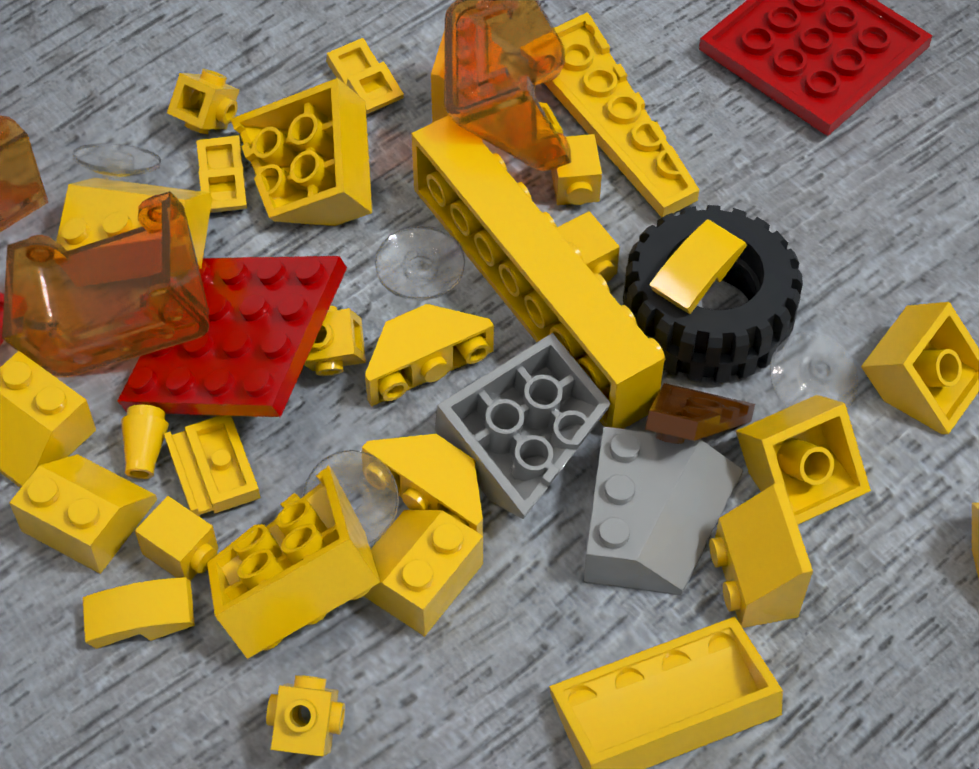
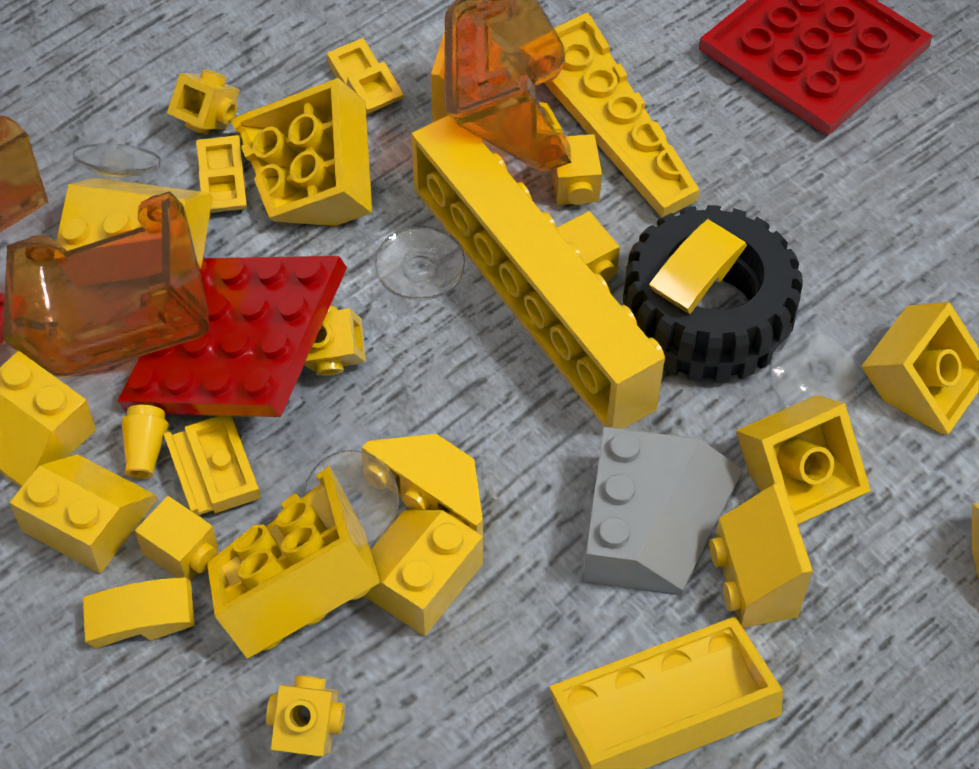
yellow slope [365,304,494,407] -> none
light grey wedge [435,333,611,519] -> none
reddish brown wing [645,383,755,444] -> none

